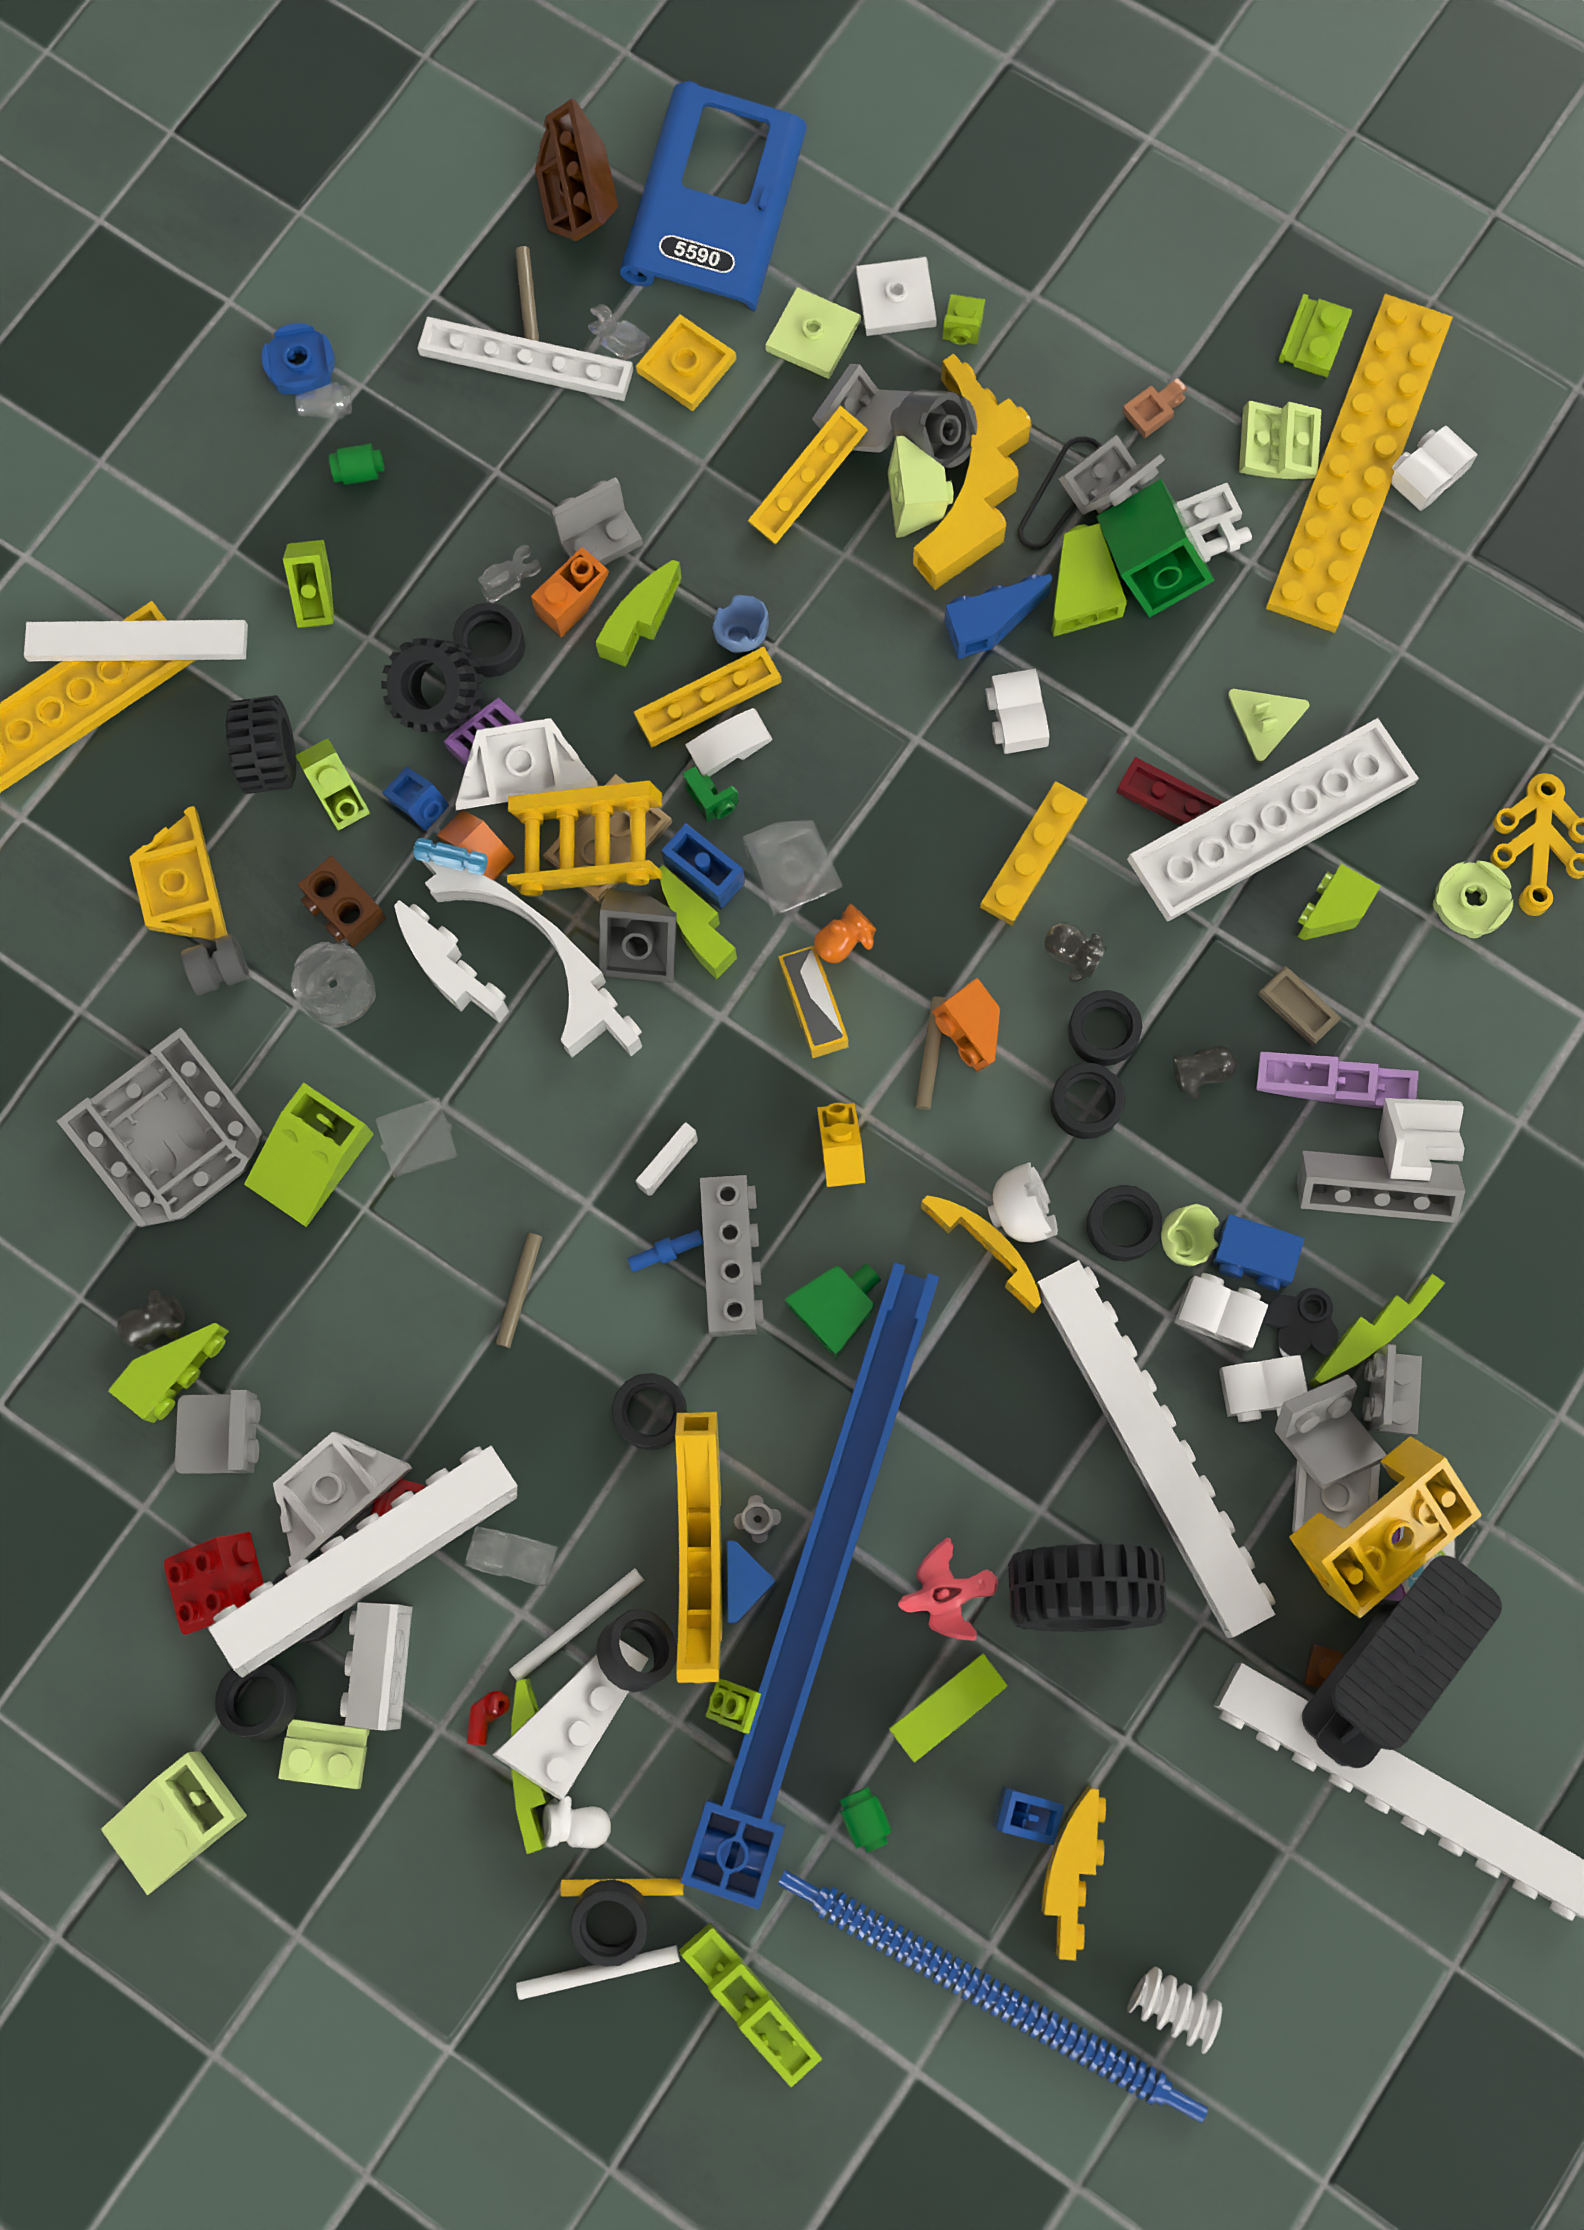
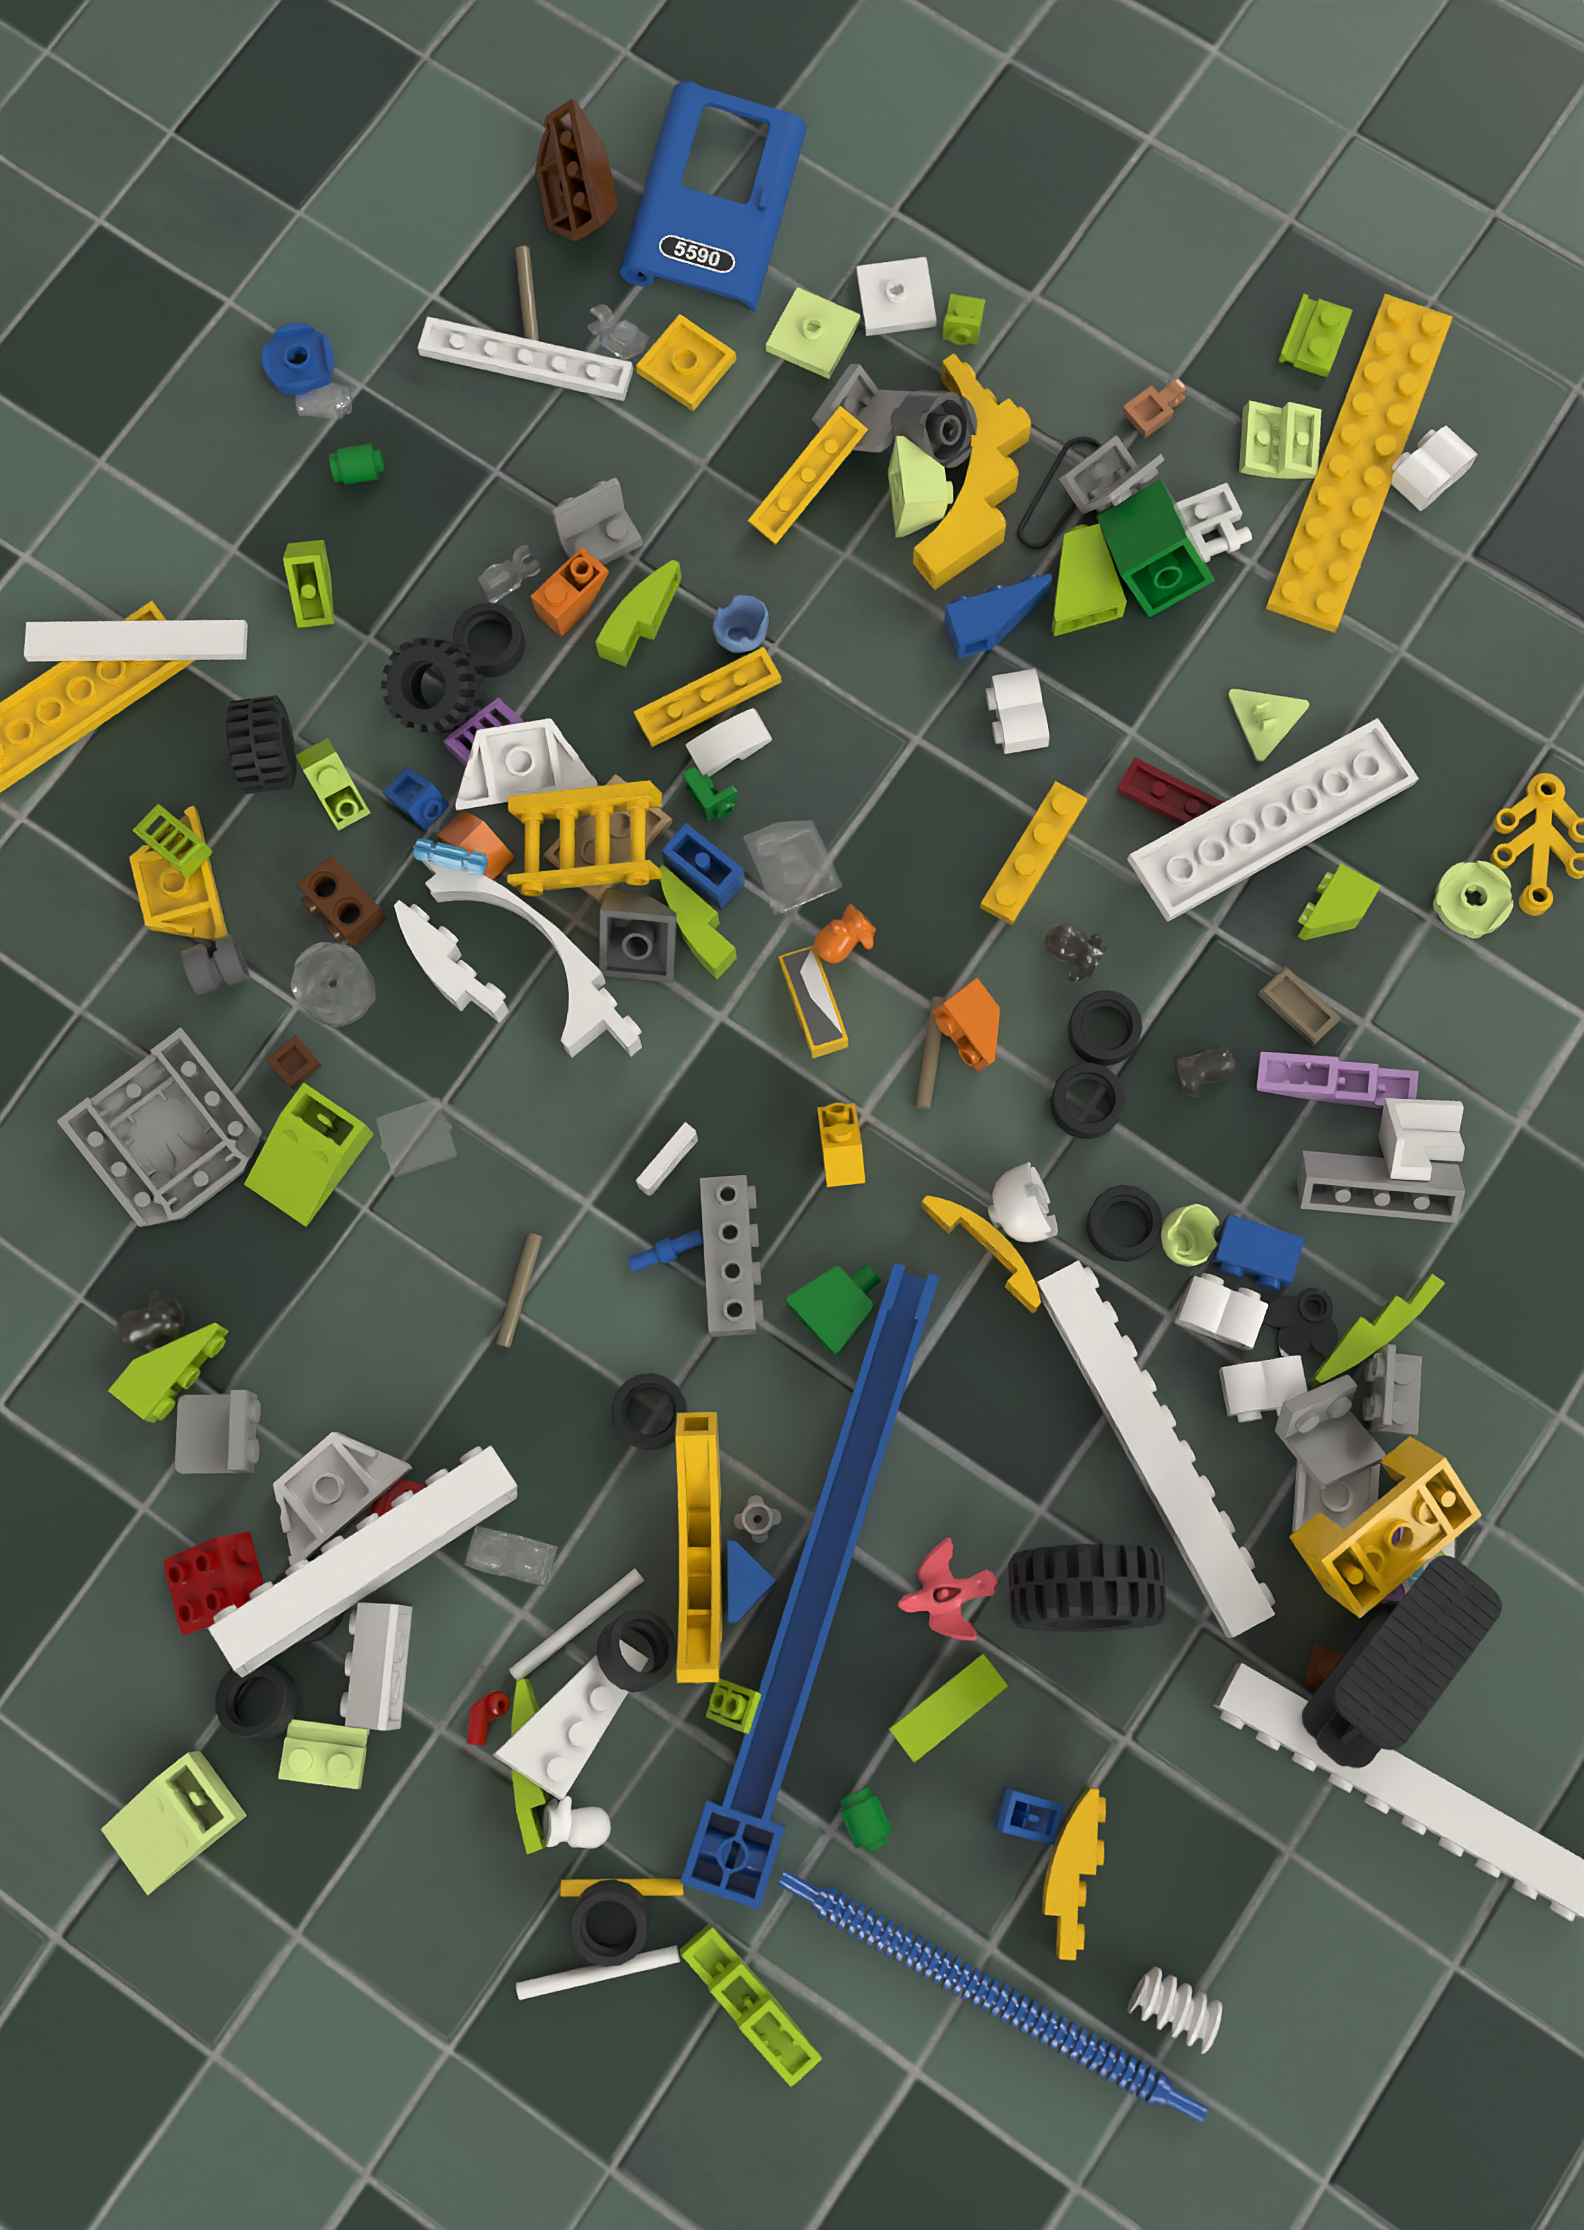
none -> lime slope [132,804,213,879]
none -> reddish brown plate [266,1035,322,1090]

